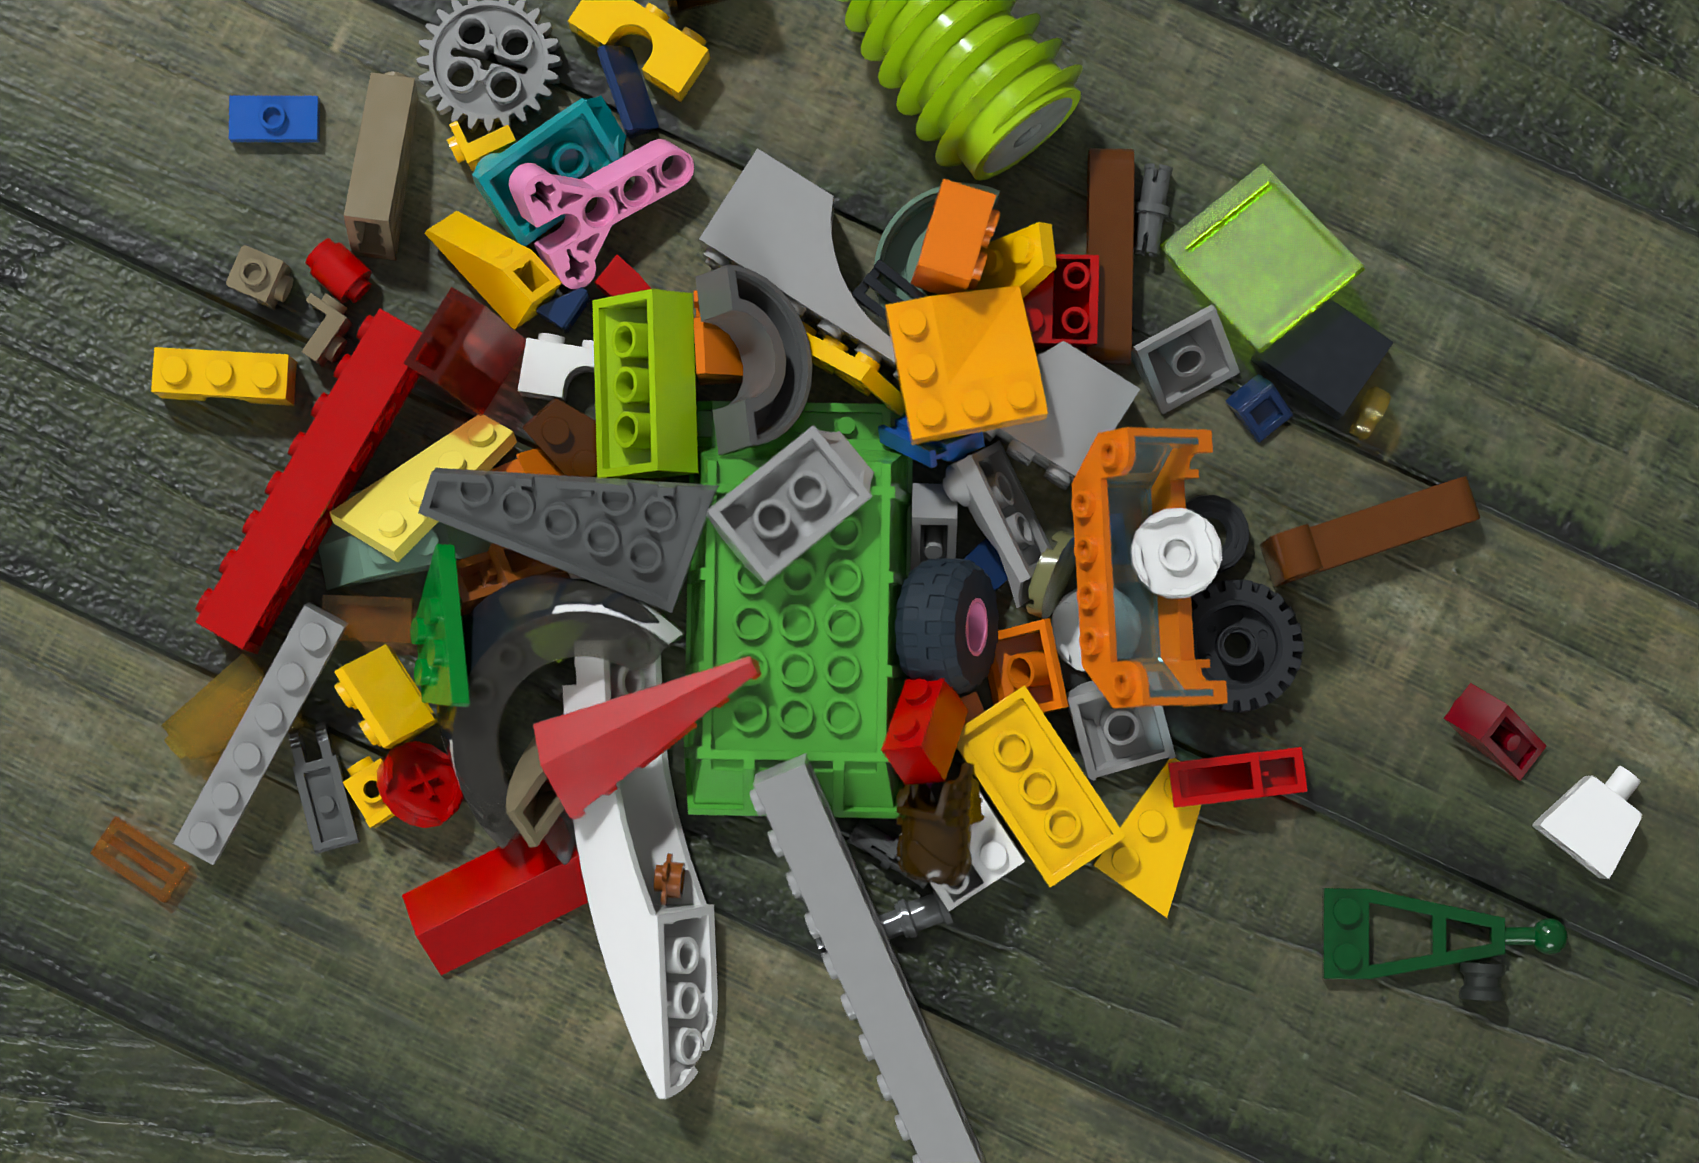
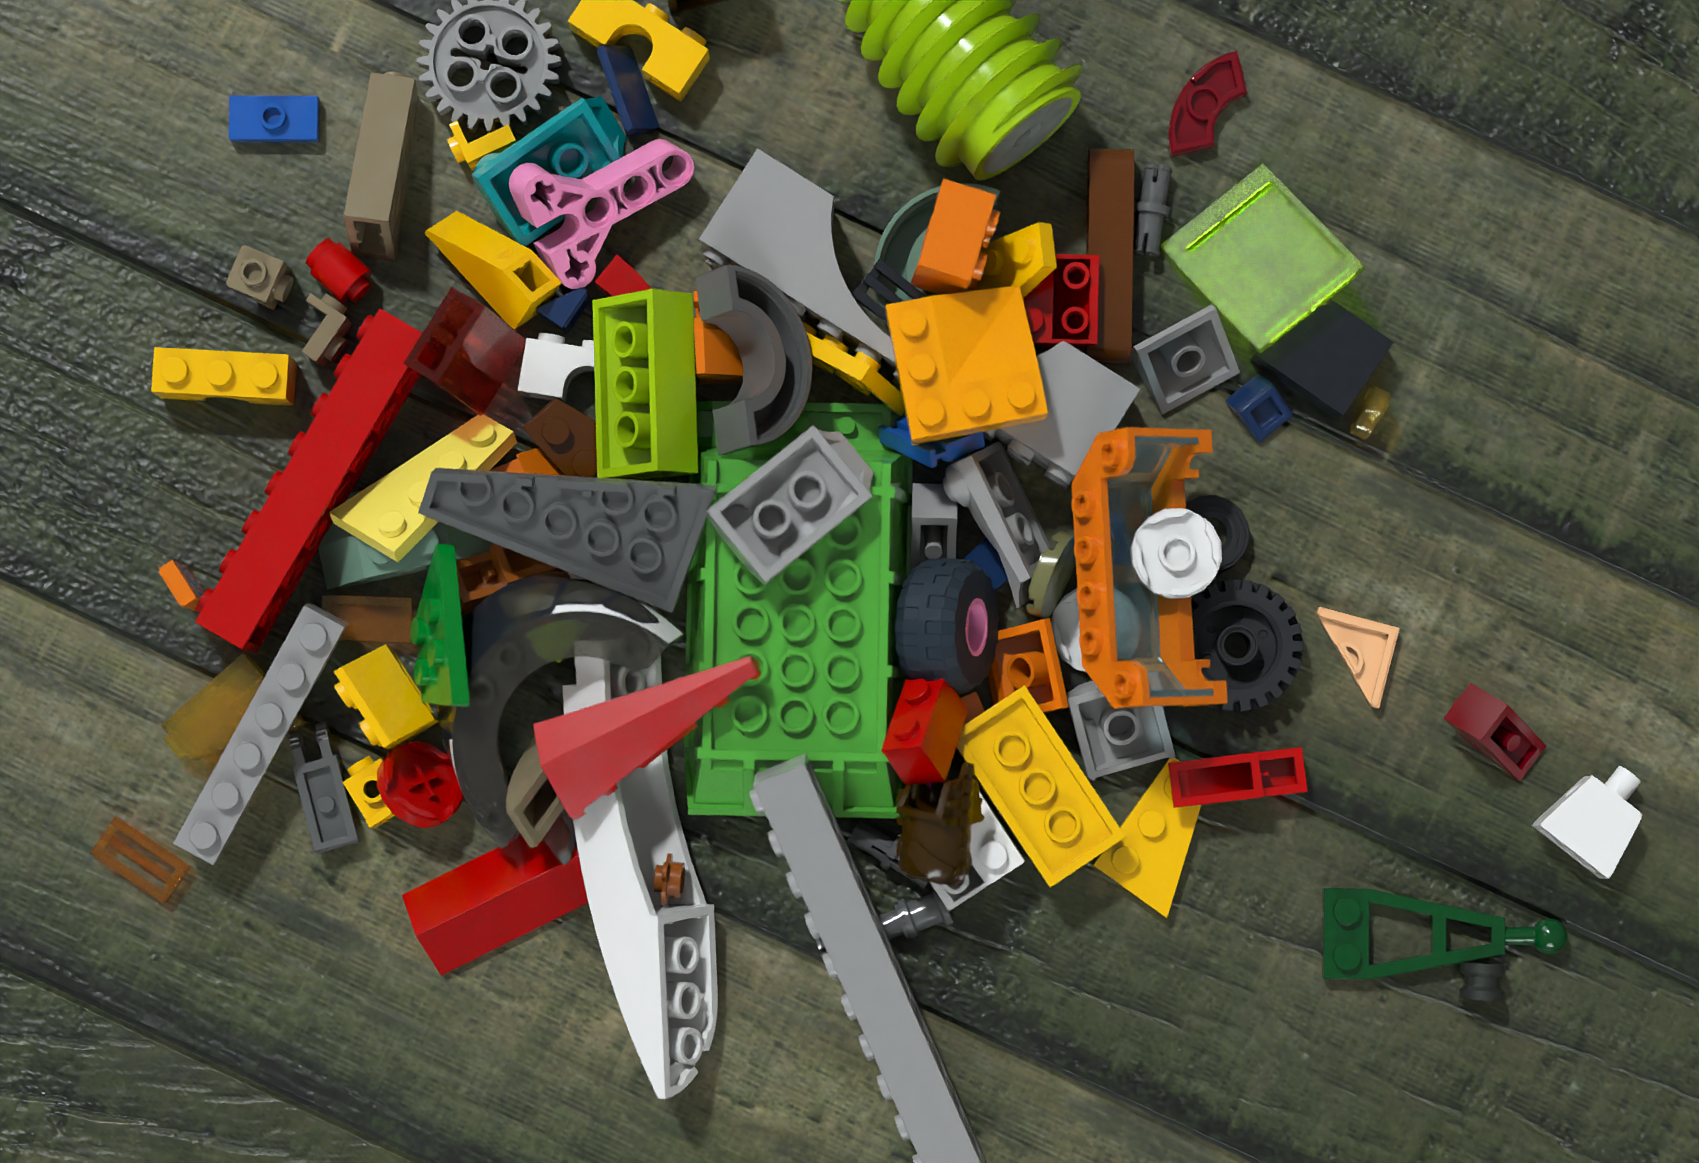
reddish brown beam [1259,476,1481,587] -> none
none -> orange tile [159,560,205,612]
none -> dark red tile [1168,51,1247,158]
none -> light nougat tile [1316,607,1399,708]

